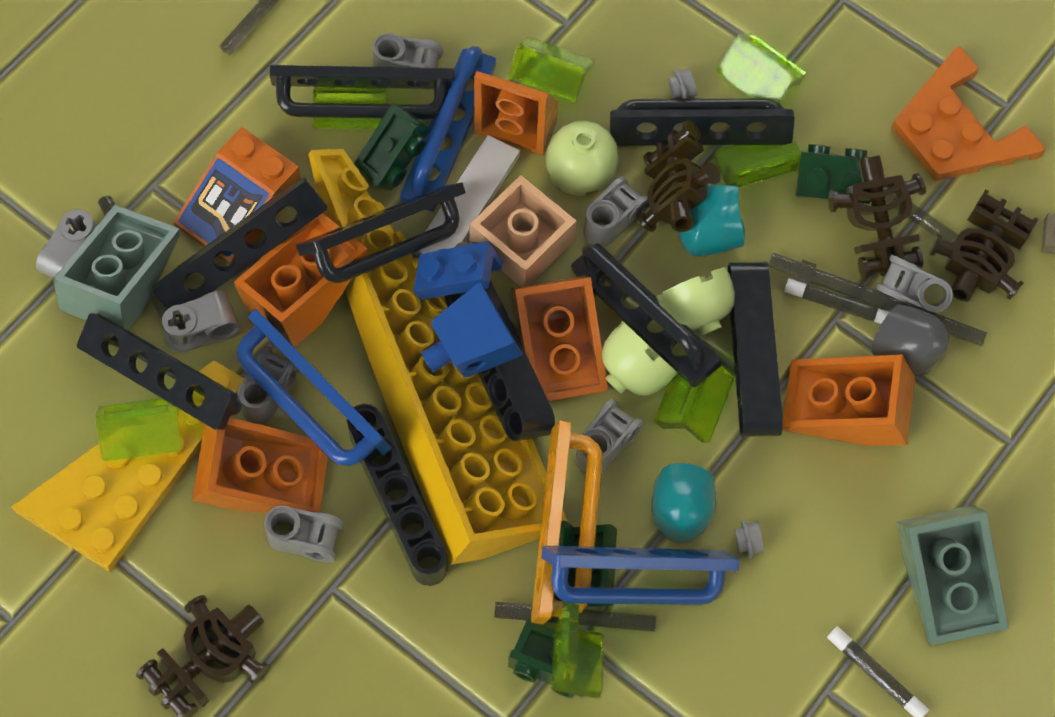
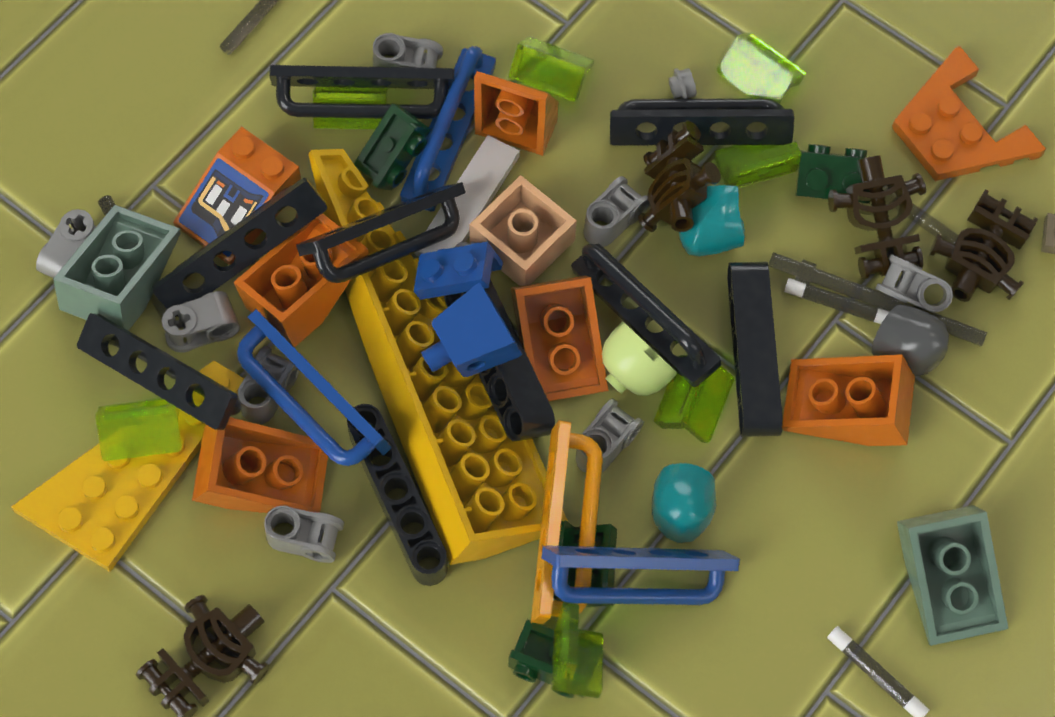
clear smoke bar [494,602,656,632] -> none
yellowish green cylinder [545,121,619,196] -> none
yellowish green cylinder [656,267,735,336] -> none
light grey plate [735,520,764,559] -> none

